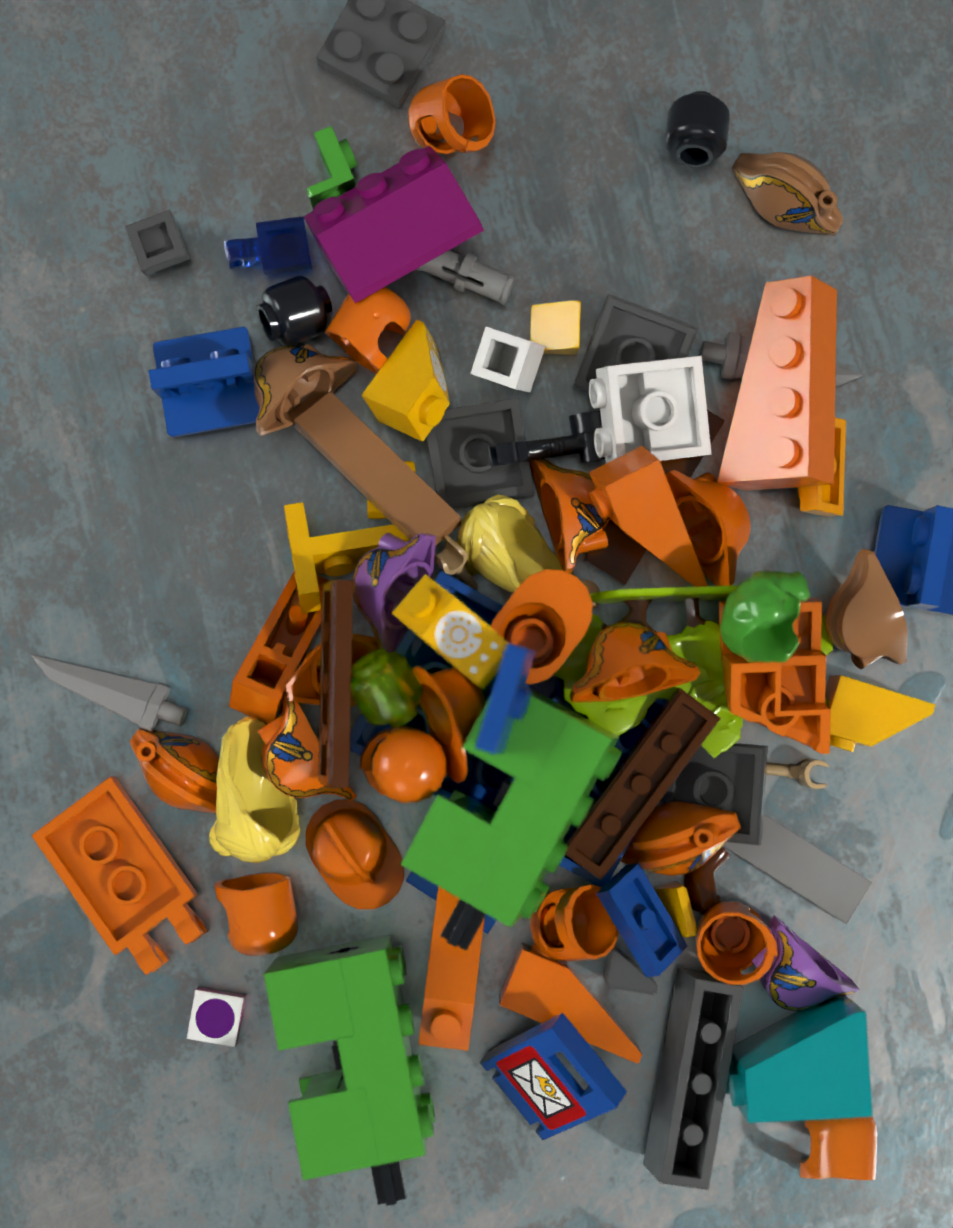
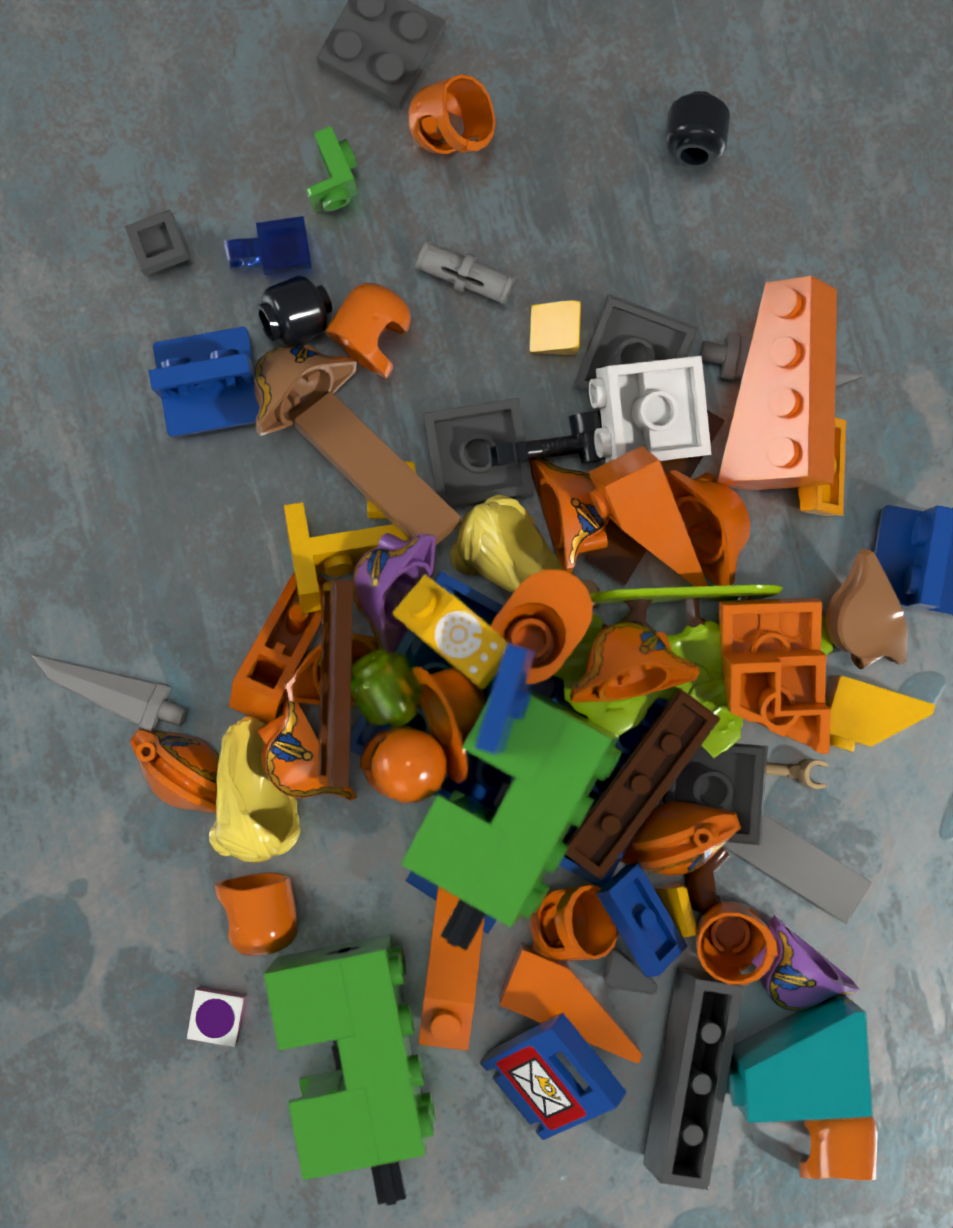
orange tile [31,777,209,975] -> none
magenta slope [303,145,484,303] -> none
orange piece [305,800,404,909] -> none
yellow slope [361,320,450,442] -> none
tan hand [434,535,478,590] -> none
white brick [470,327,546,392] -> none
bright green hair [720,570,810,663] -> none
medium nougat hat [731,152,844,236] -> none

